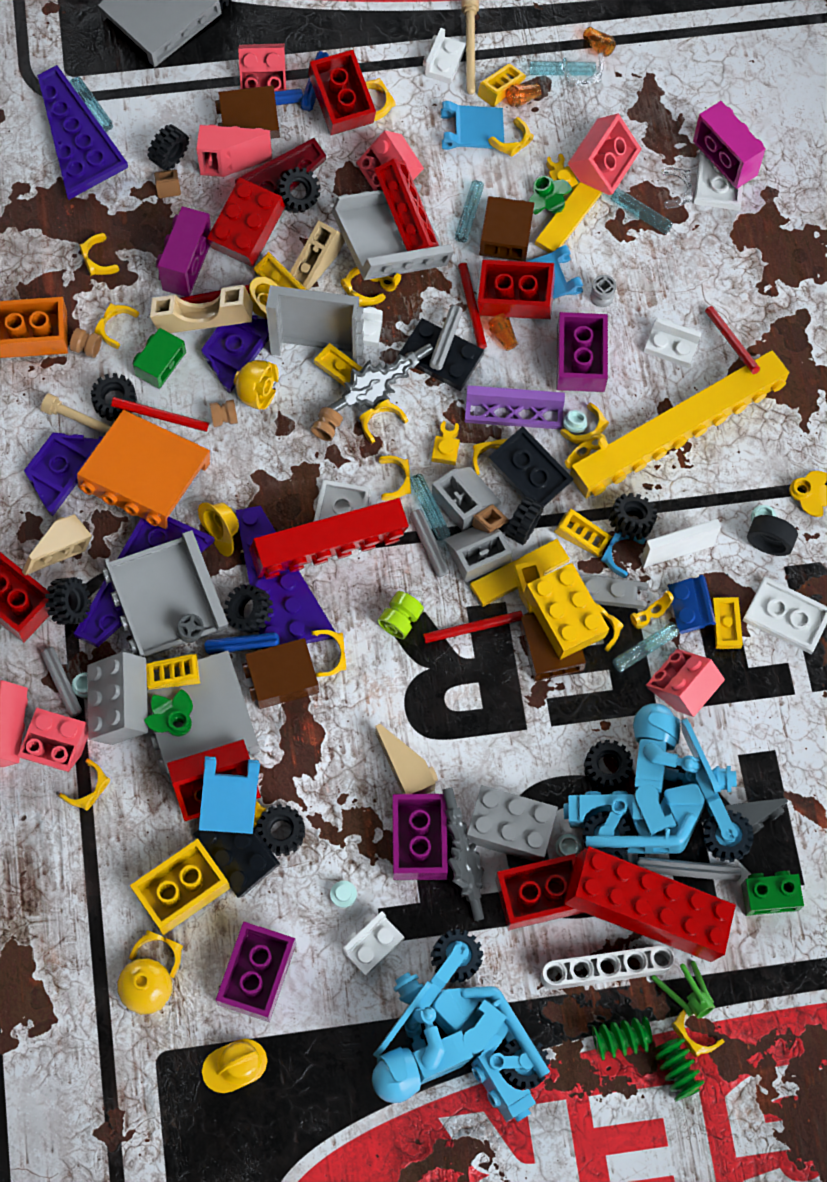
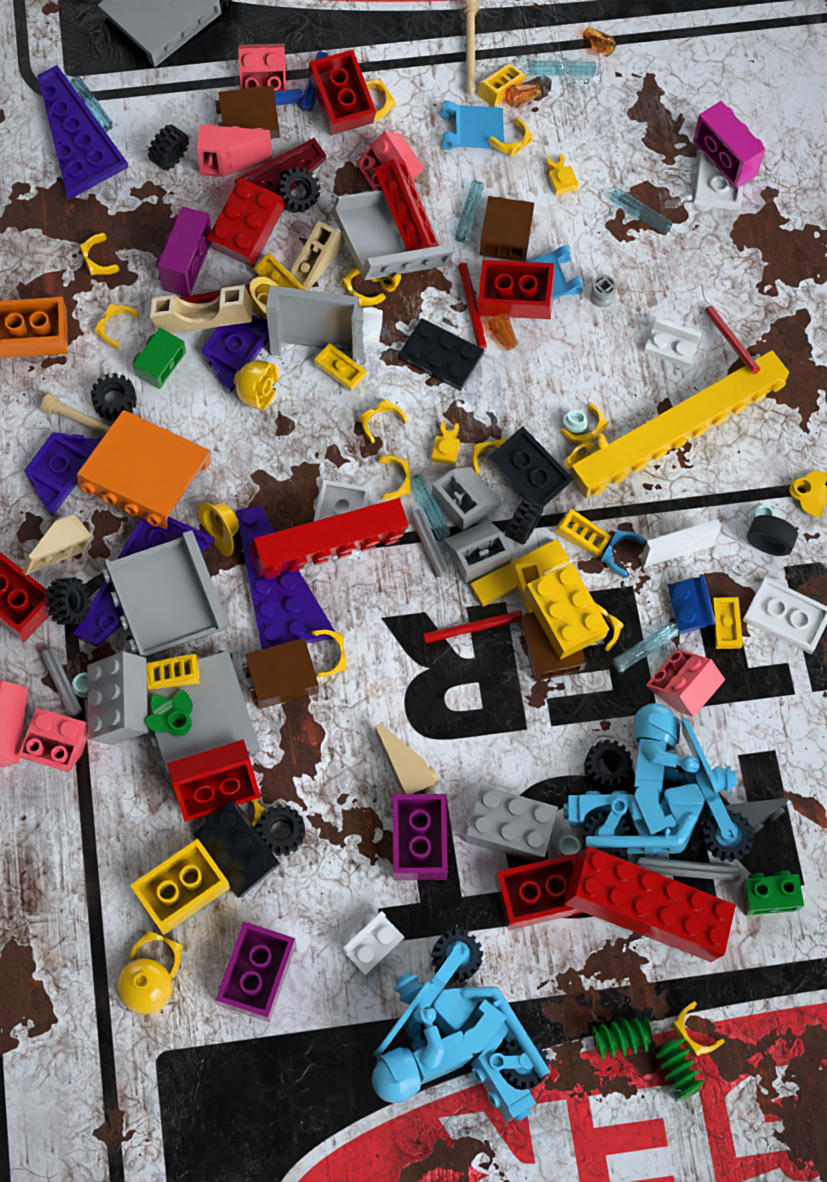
yellow cap [58,758,110,811] -> none
medium nougat wheel [70,328,102,358] -> none
red bar [111,397,209,432] -> none
medium nougat slope [154,169,181,198] -> none
dark grey wheel [177,614,204,643] -> none
dark azure flag [199,756,260,834] -> none
yellow piece [202,1039,267,1093] -> none
blue axle [205,632,280,654] -> none
medium nougat wheel [209,399,238,427] -> none
black tyre [224,584,273,633] -> none
medium nougat wheel [311,407,343,441] -> none
piece [327,343,434,412] -> none
light aqua plate [330,881,357,908] -> none
lime wheel [377,591,424,639] -> none
white bracket [423,28,466,84] -> none
light grey axle [430,305,463,370] -> none
dark grey piece [442,787,484,921] -> none
medium lavender fence [465,385,565,430] -> none
medium nougat slope [472,504,509,533] -> none
green plate [529,176,572,215] -> none
yellow tile [535,182,603,253] -> none
white beam [541,945,675,990] -> none
magenta brick [556,312,608,392] -> none
coral slope [568,113,641,195] -> none
light grey hinge [581,575,648,609] -> none
black tyre [609,493,658,540] -> none
yellow cap [630,591,674,629] -> none
bright green plant [651,961,715,1019] -> none

